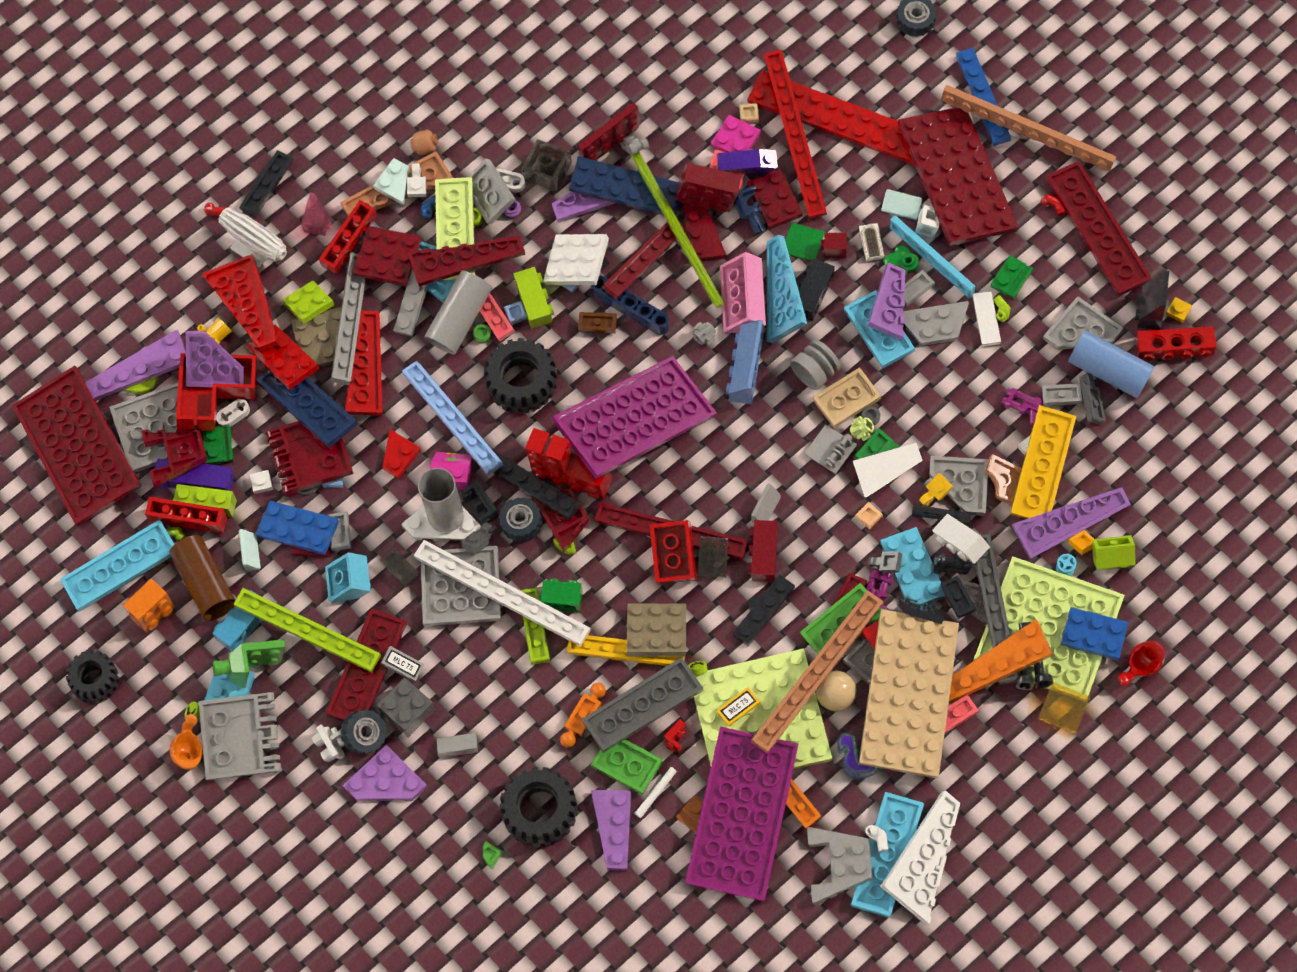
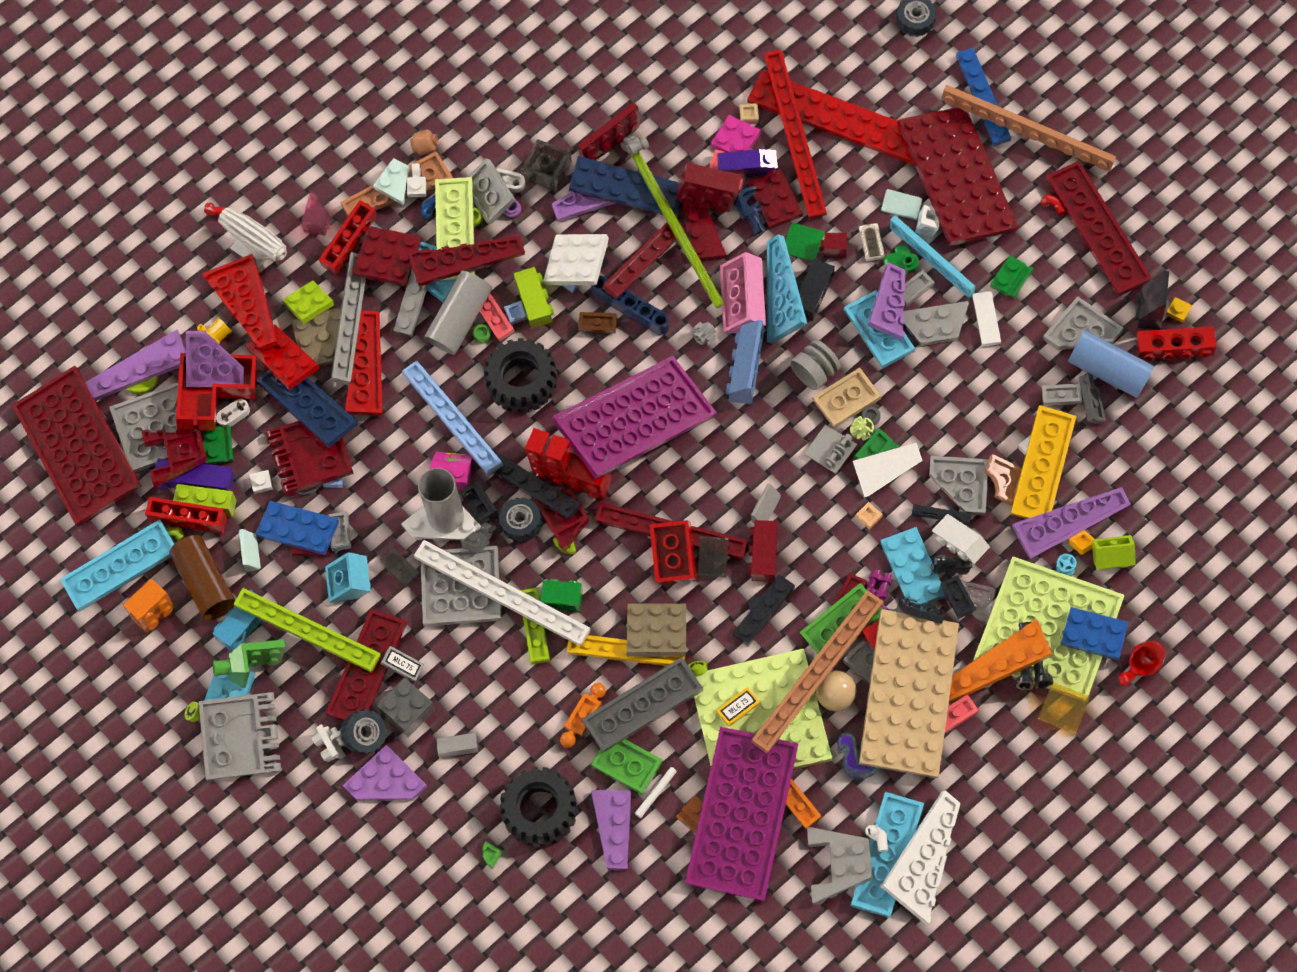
black tyre [66,650,119,704] -> none
orange piece [169,713,203,770] -> none
black plate [239,150,294,218] -> none
red wing [383,430,421,479] -> none
red bracket [664,719,686,754] -> none
plate [868,551,903,573] -> none
yellow plate [919,473,954,506] -> none
dark grey tile [975,534,1018,685] -> none
lime arm [993,295,1011,322] -> none
magenta piece [1001,388,1043,426] -> none

